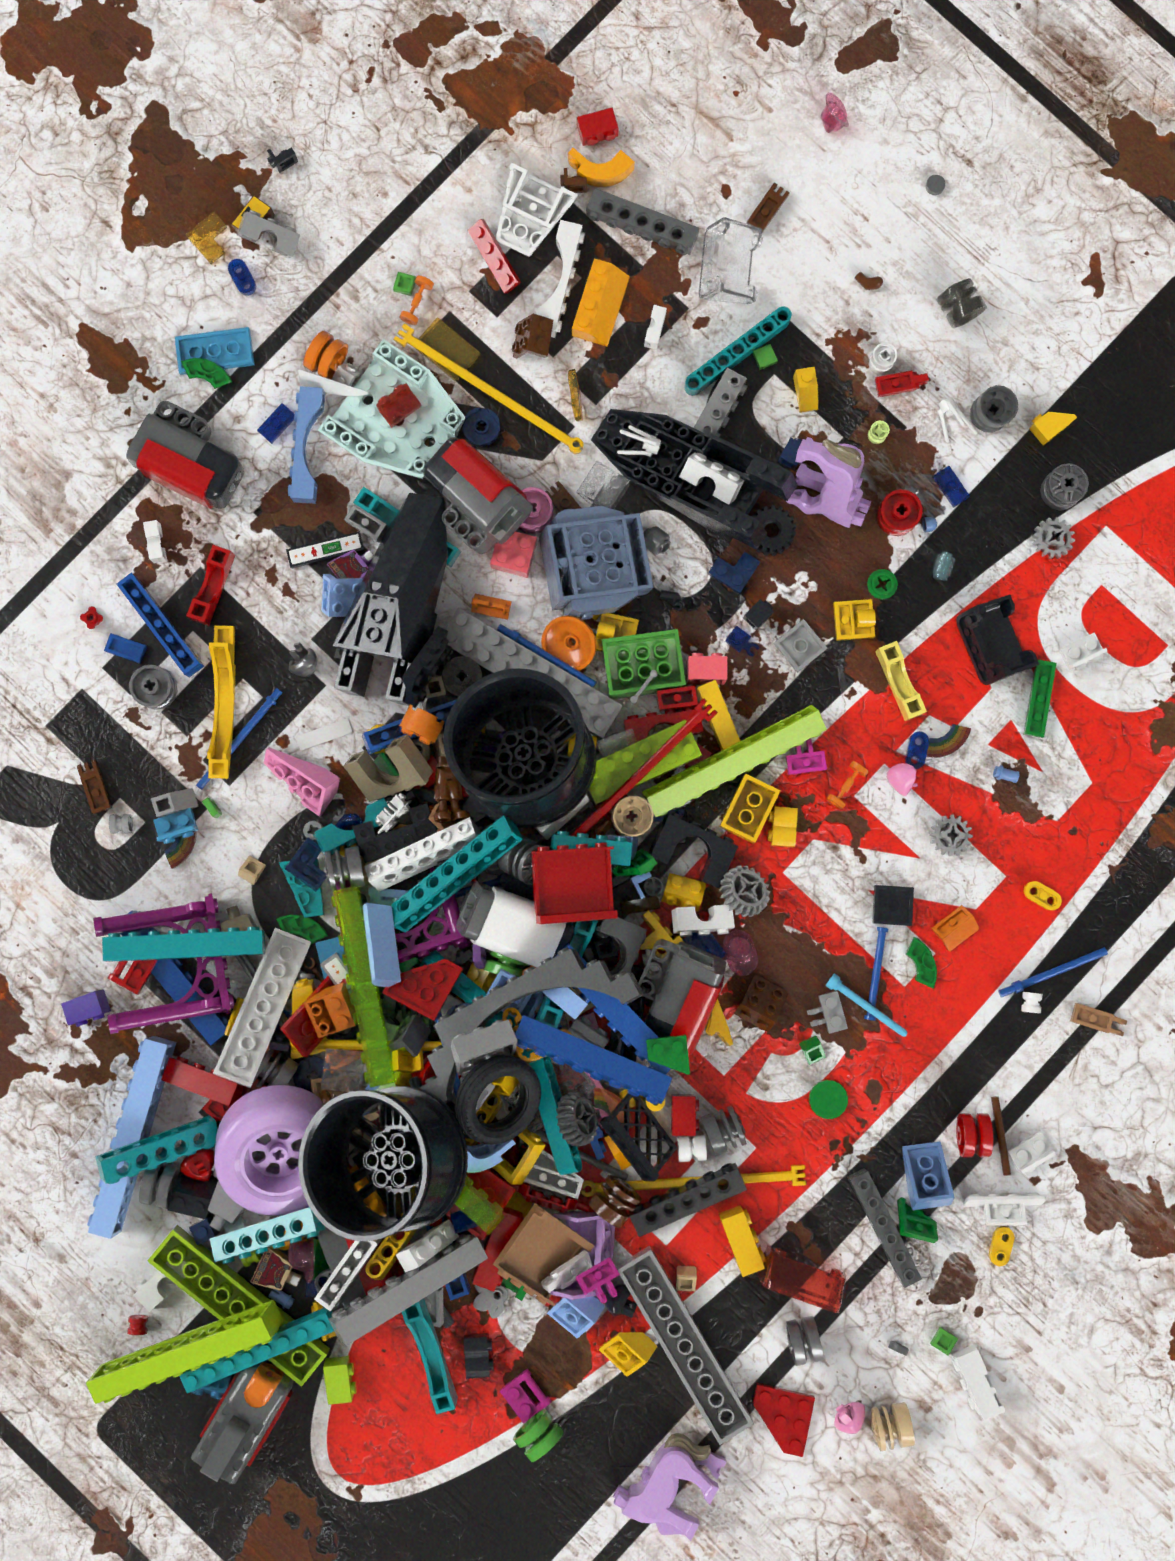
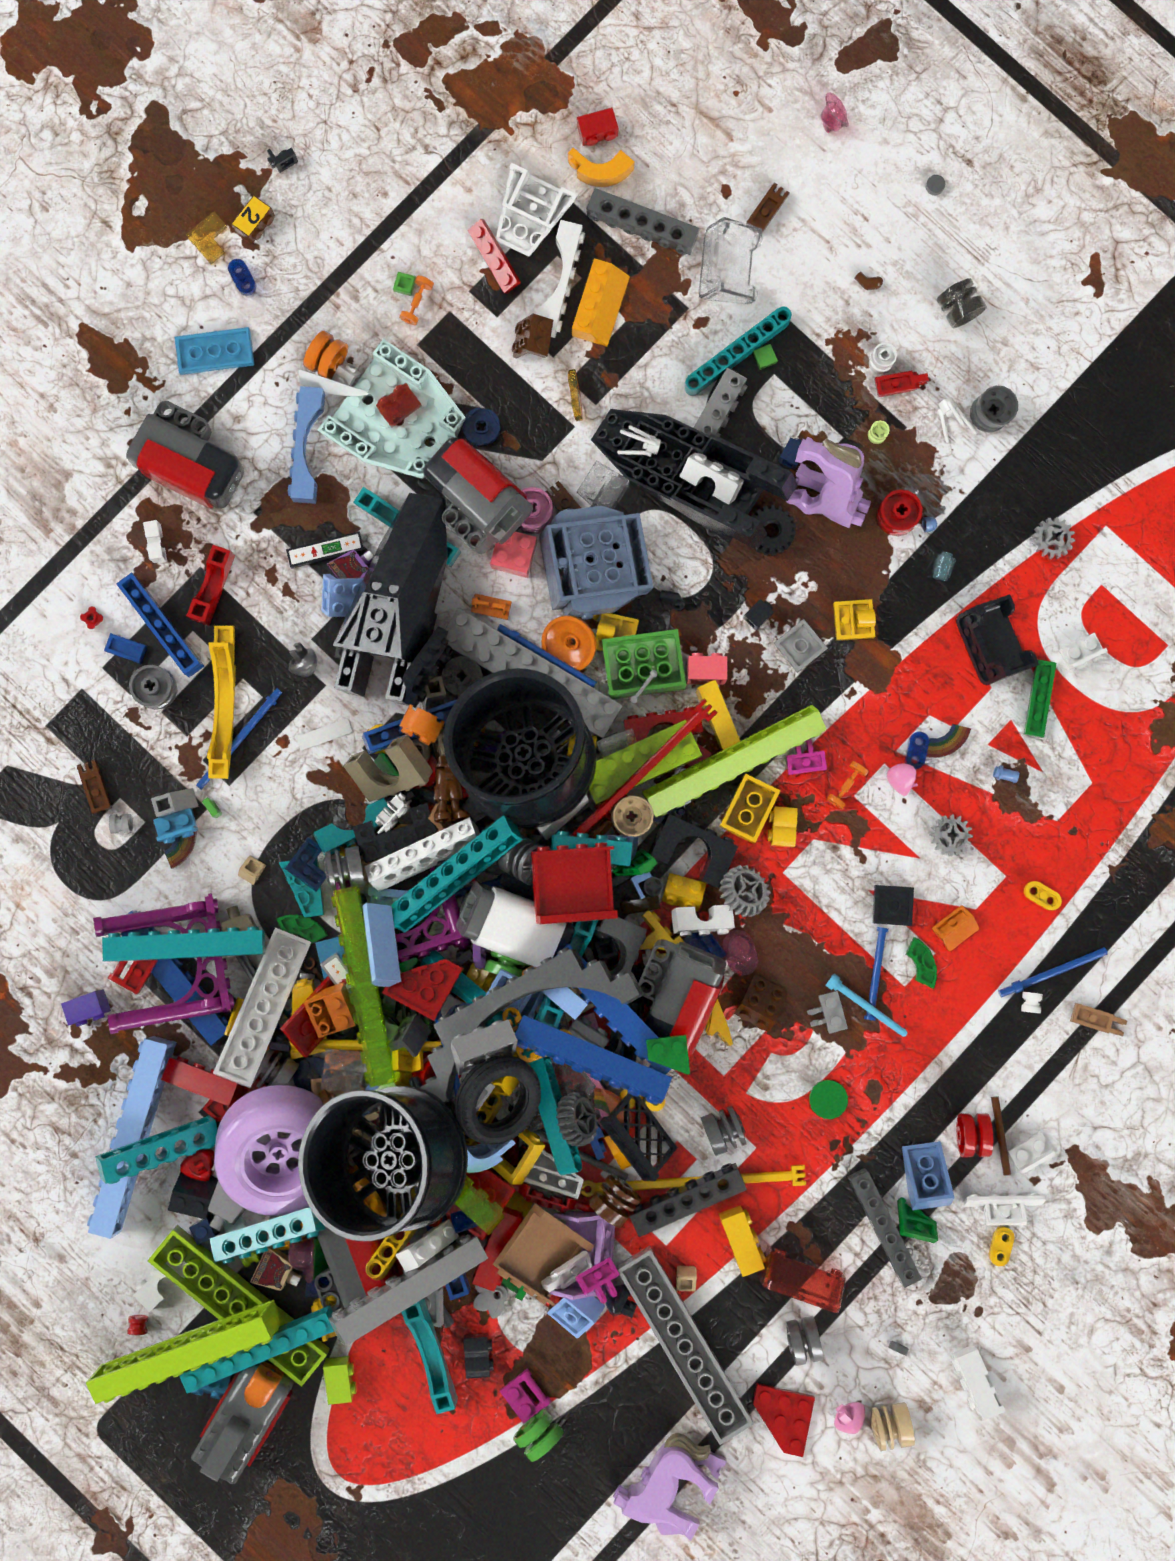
flat silver wheel [139,1163,180,1209] -> none
green tile [181,358,232,389] -> none
light grey arch [237,210,300,258] -> none
clear blue plate [257,403,294,444] -> none
bright pink wedge [264,747,340,817] -> none
medium blue pin [268,1289,295,1309] -> none
light grey wheel [303,821,324,841] -> none
white brick [314,1239,382,1311] -> none
clear blue arm [335,813,362,830] -> none
light grey brick [345,504,389,543] -> none
yellow hinge [393,324,584,454] -> none
clear yellow tile [415,317,480,382] -> none
reddish brown bracket [560,168,587,193] -> none
yellow slope [598,1332,657,1376] -> none
dark grey head [643,526,671,555] -> none
white piece [644,305,667,350] -> none
red brick [656,686,698,713] -> none
red brick [671,1094,699,1136] -> none
white wheel [677,1135,707,1162] -> none
dark blue plate [708,552,760,594] -> none
clear blue plate [724,625,759,657] -> none
yellow slope [793,367,818,413] -> none
green slope [799,1036,826,1065] -> none
green gear [867,569,898,600] -> none
light yellow arch [875,641,927,721] -> none
bright green tile [930,1327,958,1356] -> none
clear blue plate [933,466,970,508] -> none
yellow slope [1029,412,1077,446] -> none
flat silver wheel [1040,463,1089,510] -> none

